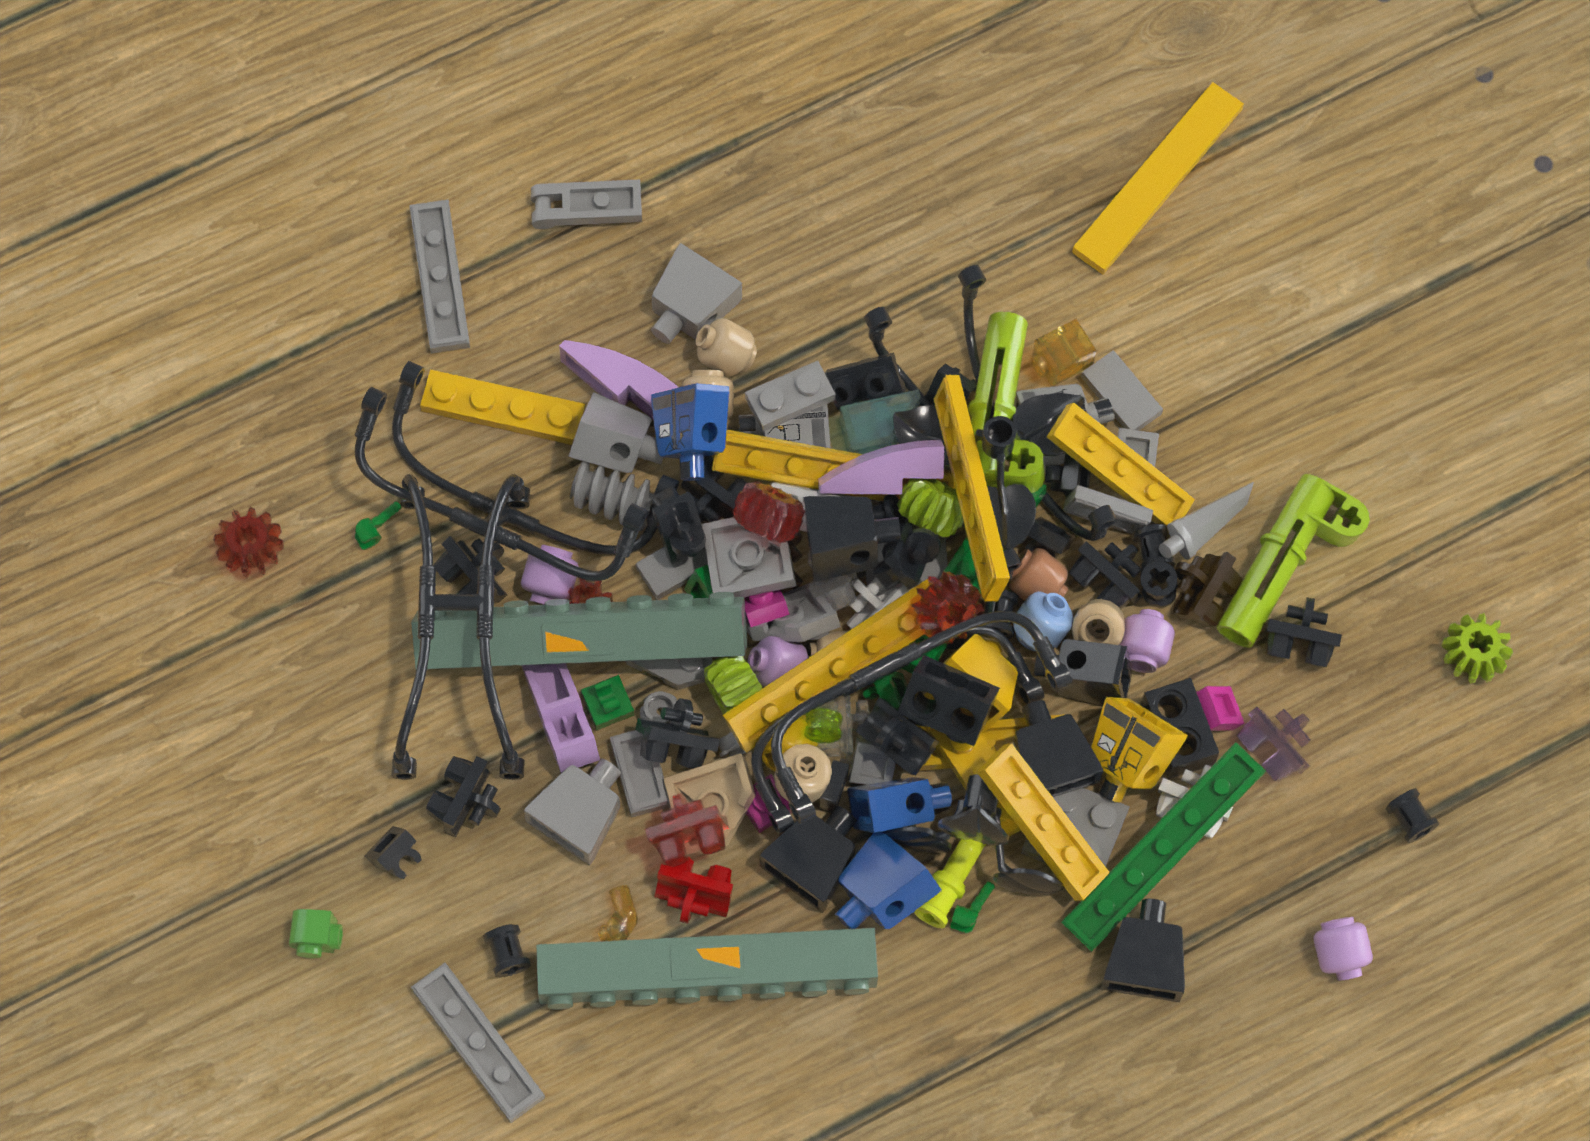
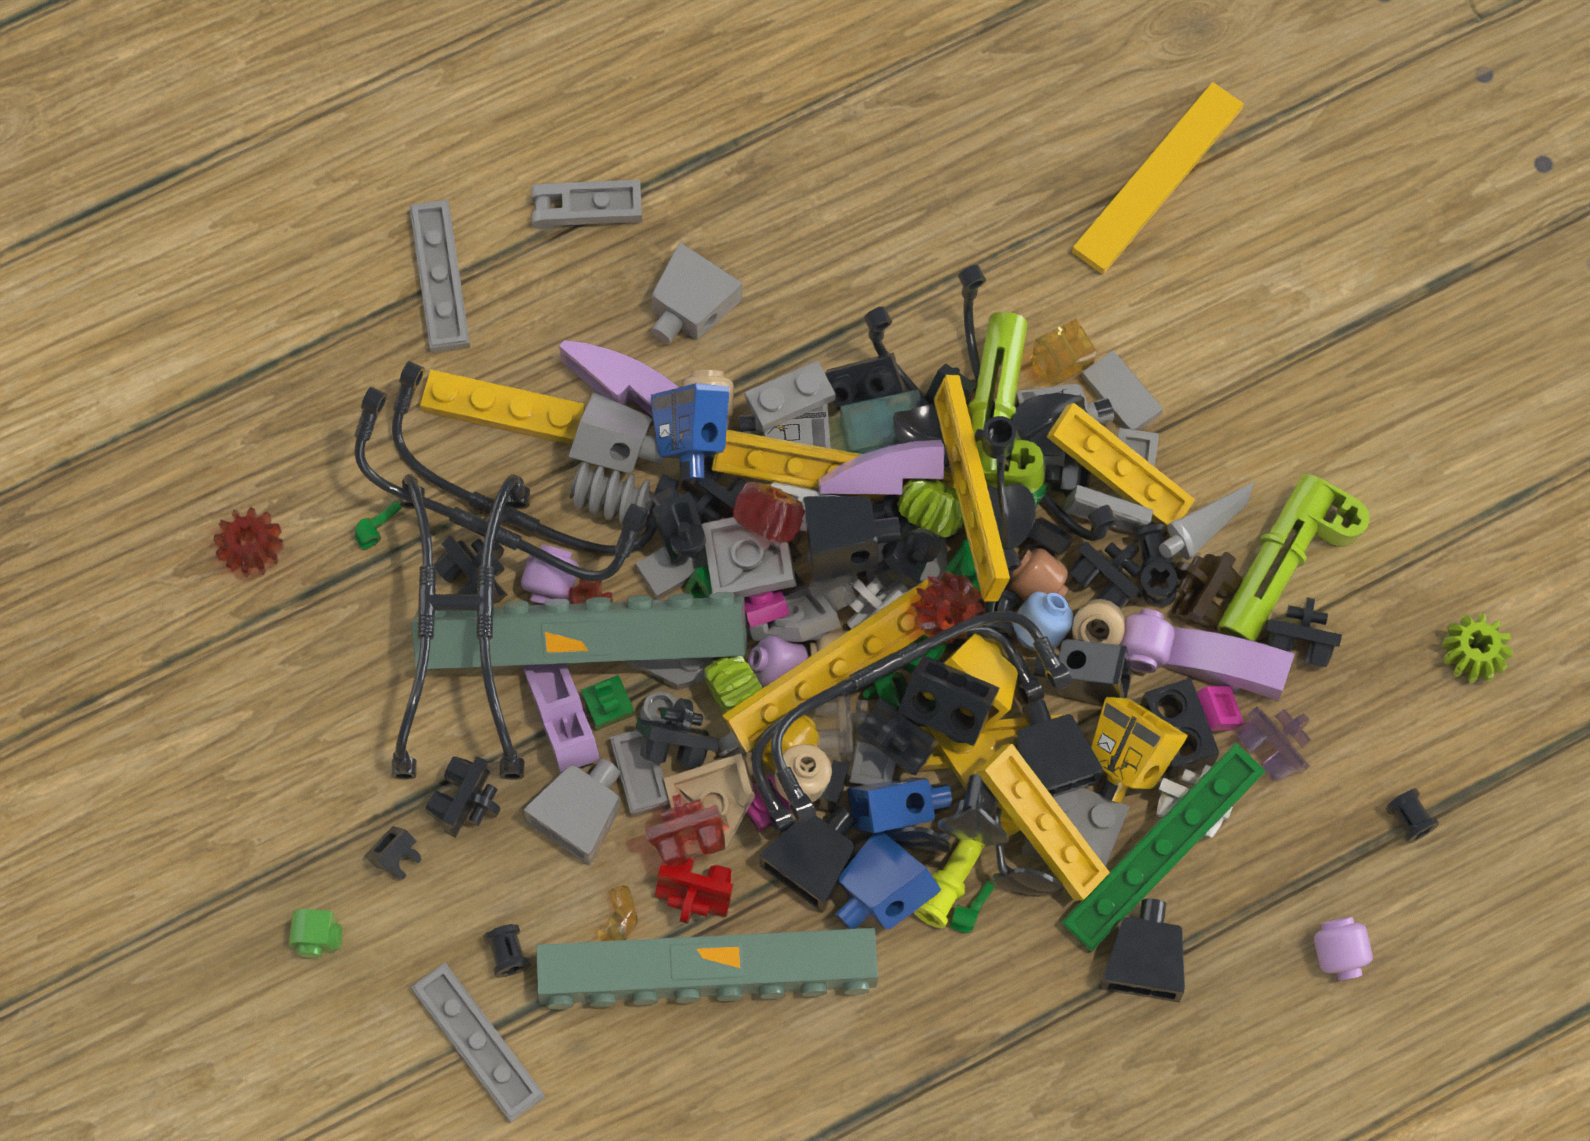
tan head [696,318,757,377] -> none
clear neon green bush [804,708,843,743] -> none
none -> lavender slope [1162,627,1295,701]

